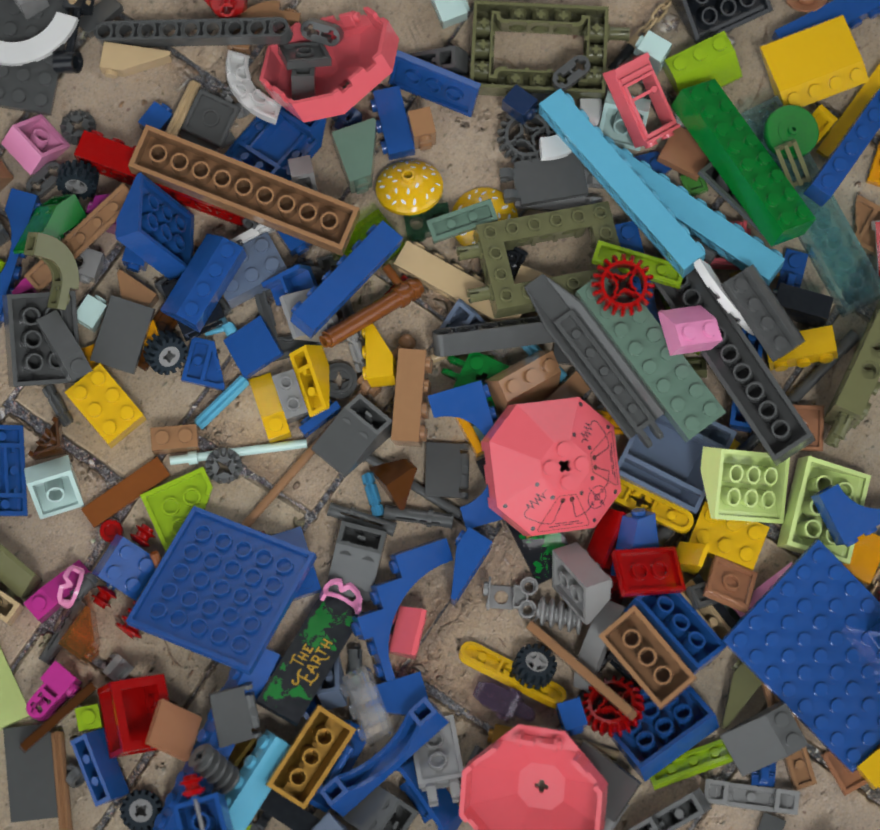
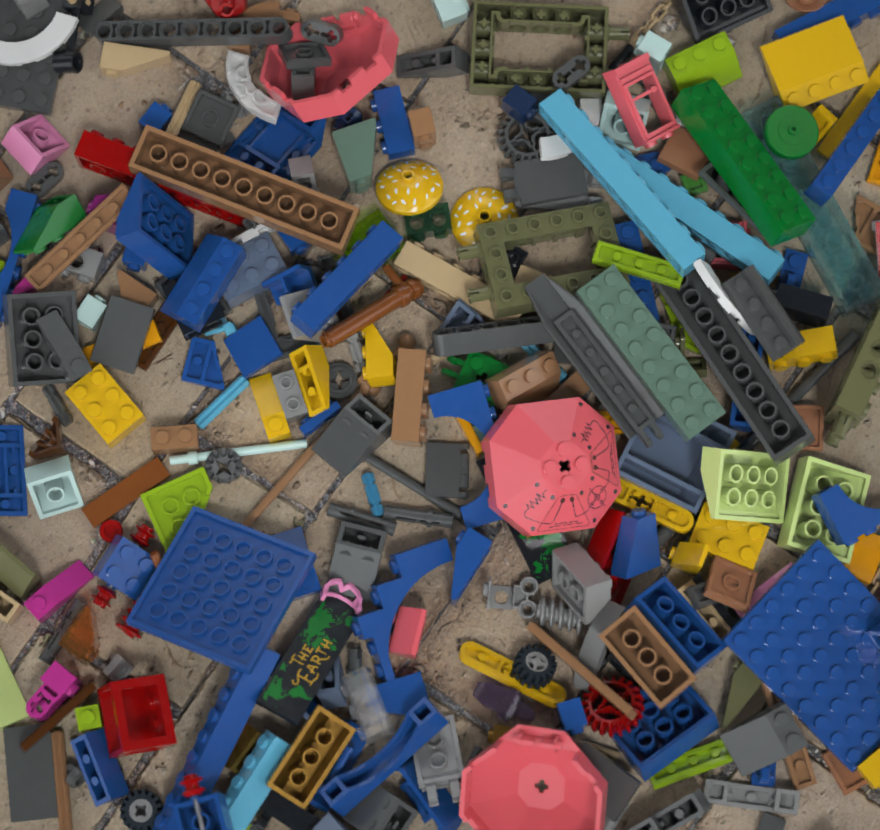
olive arch [23,232,79,310] -> none
black wheel [56,160,99,200] -> none
bright pink helmet [57,565,85,609] -> none
dark grey gear [60,109,96,145] -> none
dark grey pin [69,572,98,602] -> none
black wheel [143,330,188,375] -> none
nougat tile [145,699,202,762] -> none
dark grey piece [188,744,240,794] -> none
dark grey piece [209,682,262,748] -> none
reddish brown slope [369,459,417,510] -> none
blue tile [389,50,481,117] -> none
sand green plate [426,199,498,244] -> none
red gear [591,254,655,317] -> none
red tile [611,546,686,597] -> none
bright pink slope [658,305,722,356] -> none
olive tile [774,139,812,189] -> none

